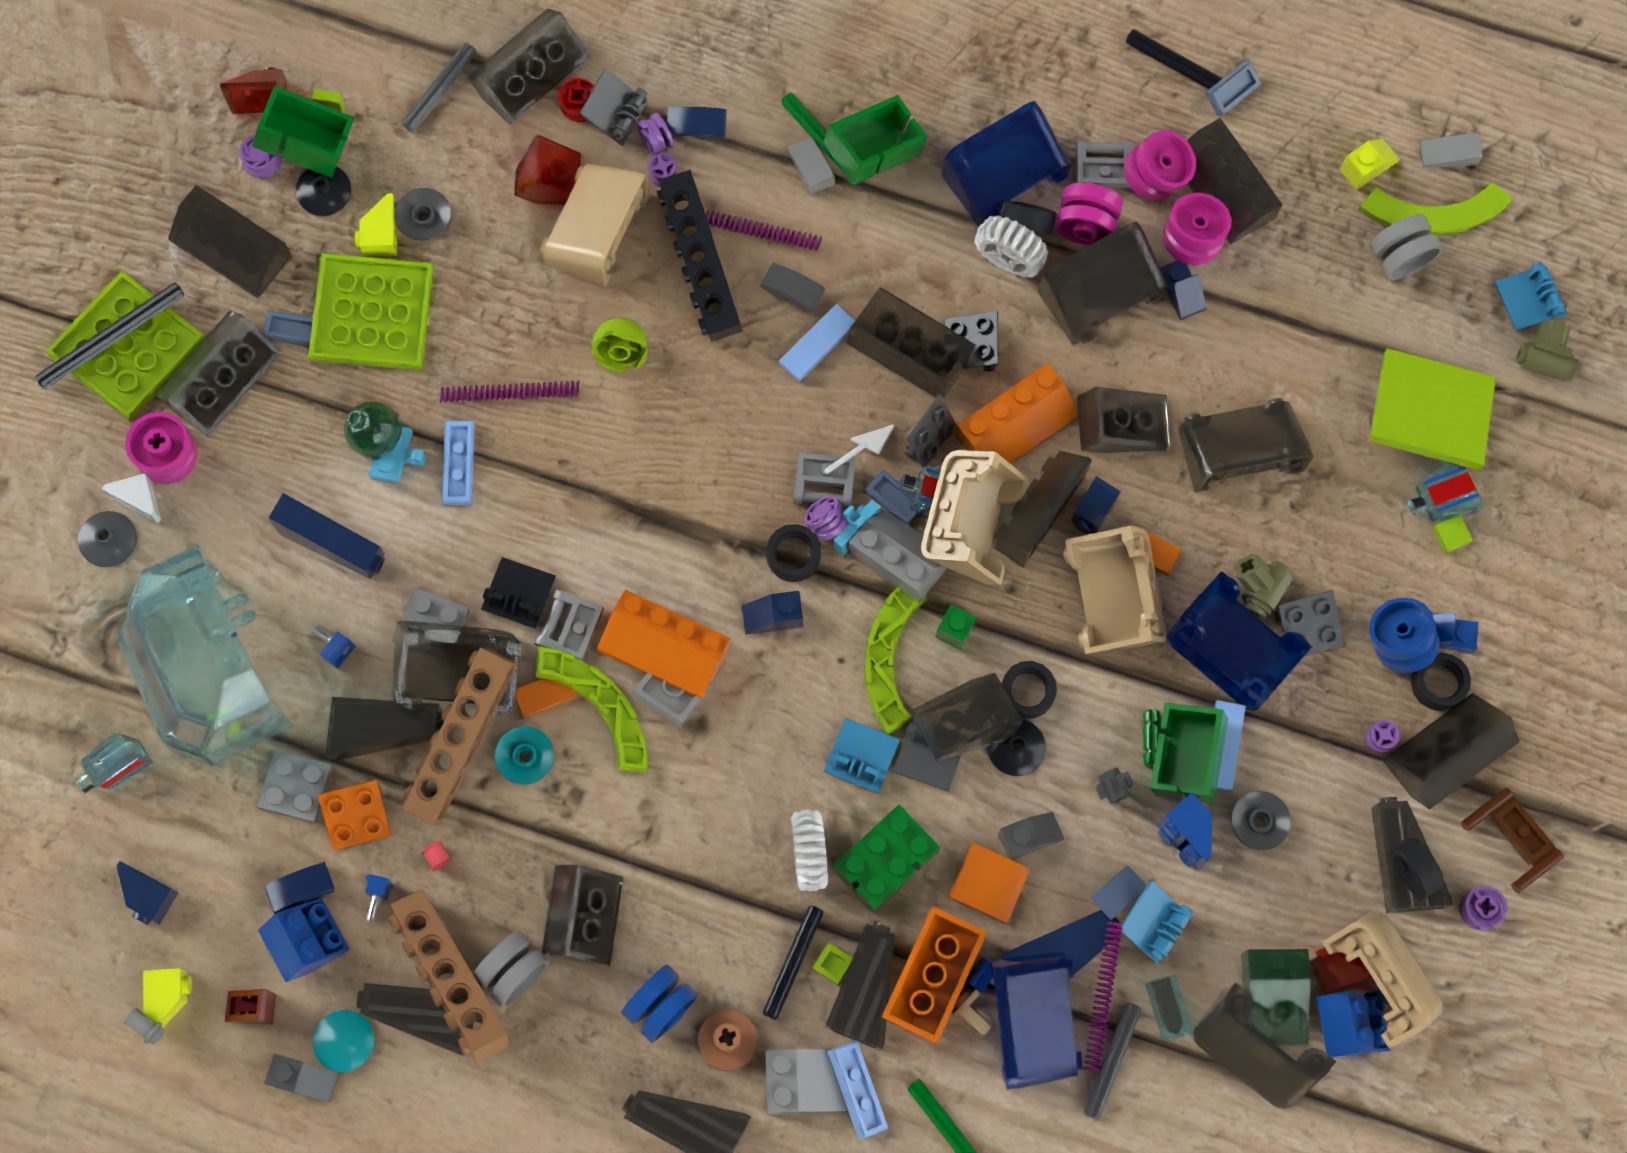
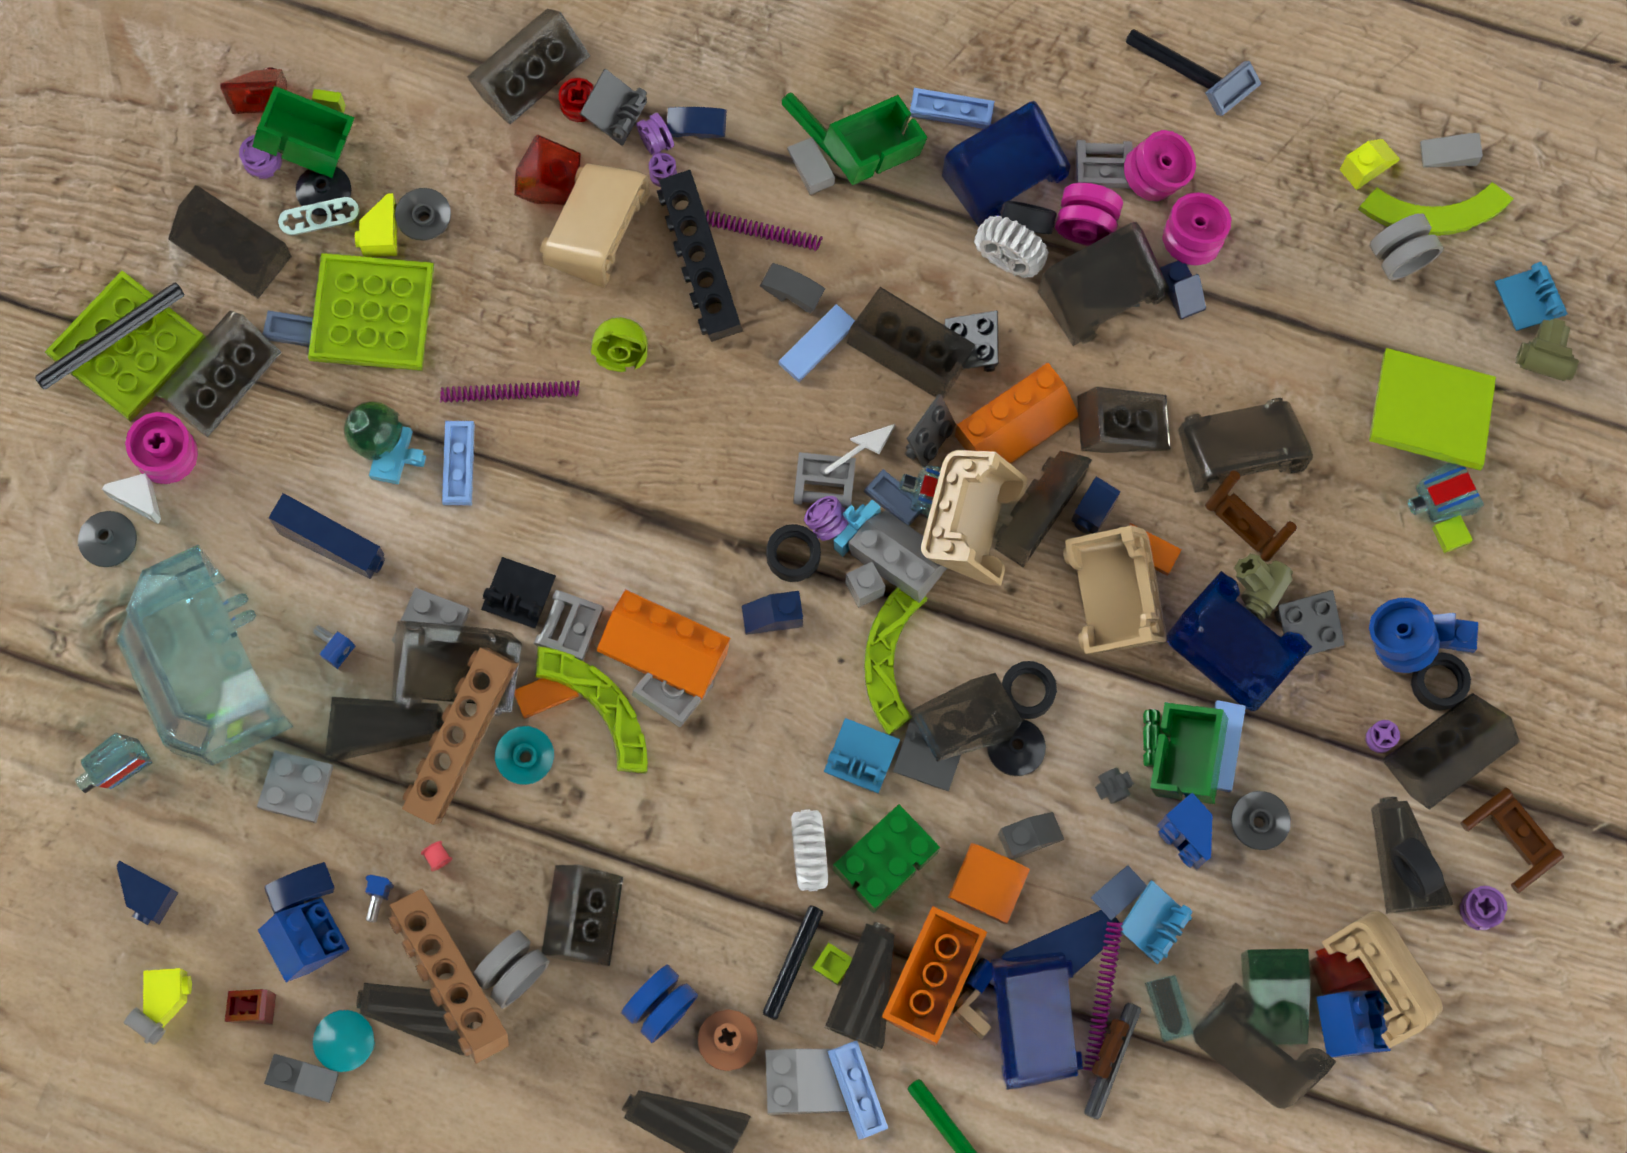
orange hinge [318,780,392,851] -> none
dark grey axle [402,43,476,132] -> none
green brick [935,604,977,651] -> none
clear smoke slope [1187,118,1283,244] -> none
none -> light aqua beam [278,197,360,235]
none -> light grey brick [845,562,885,608]
none -> light blue tile [910,88,995,130]
none -> reddish brown axle [1092,1019,1129,1079]
none -> reddish brown plate [1205,470,1297,562]

